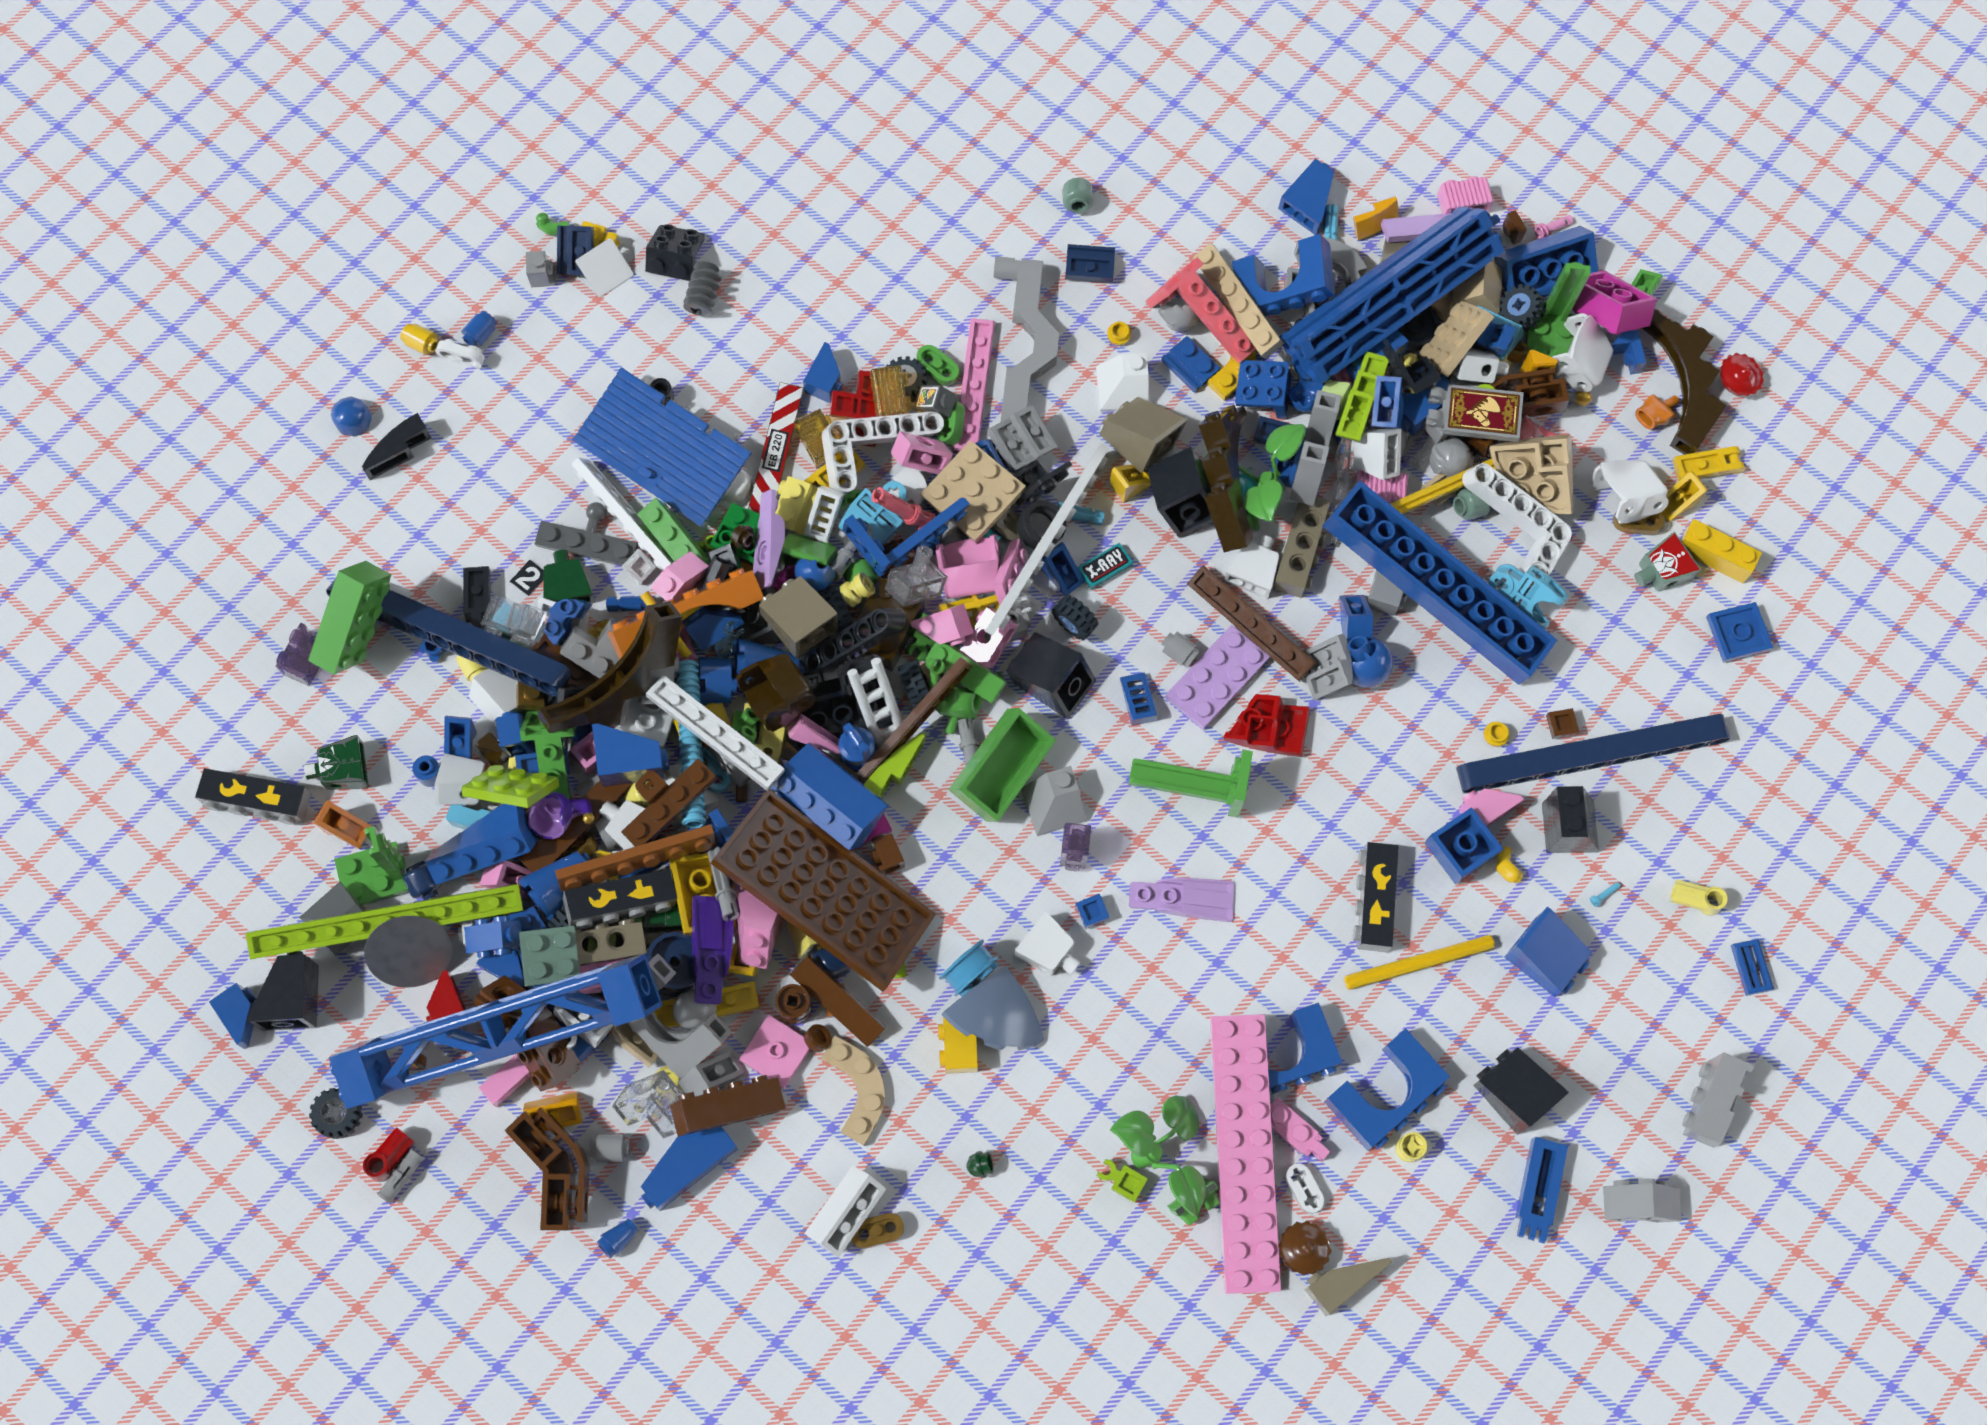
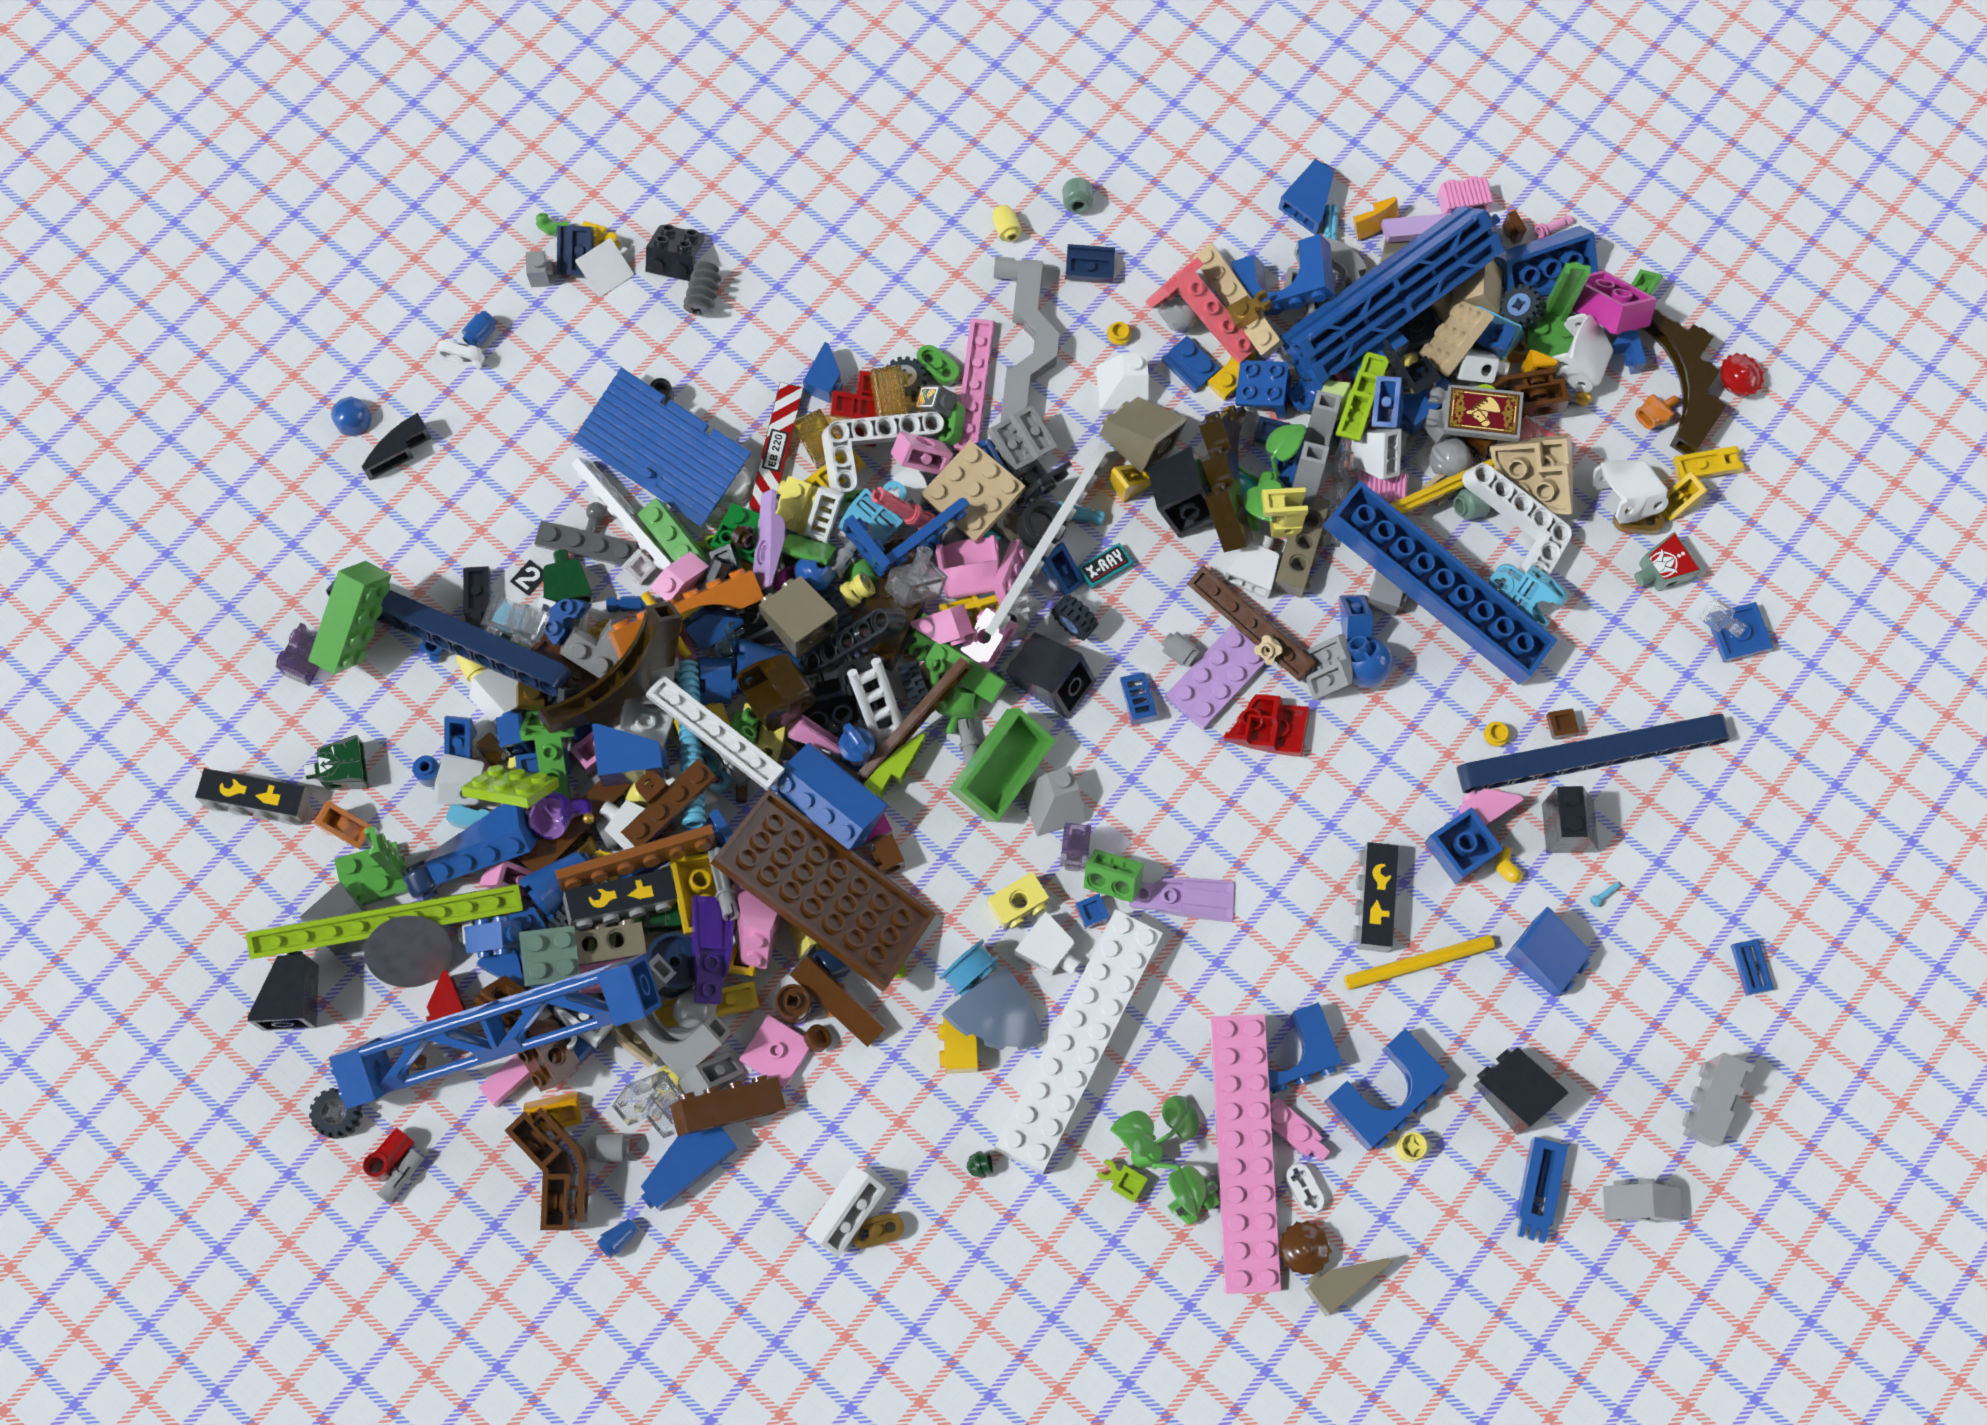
blue slope [209,983,256,1049] -> none
yellow brick [400,323,439,355] -> none
tan plate [821,1036,885,1146] -> none
bright green bracket [1128,749,1253,818] -> none
light yellow piece [1670,879,1728,916] -> none
yellow brick [1680,518,1762,583] -> none
none -> light yellow brick [987,871,1049,930]
none -> light yellow brick [992,205,1022,242]
none -> white brick [994,909,1163,1175]
none -> bright green brick [1084,849,1144,903]
none -> pearl gold plate [1227,290,1273,330]
none -> tan plate [1254,635,1283,665]
none -> light yellow piece [1261,487,1308,538]
none -> clear plate [1698,596,1747,638]

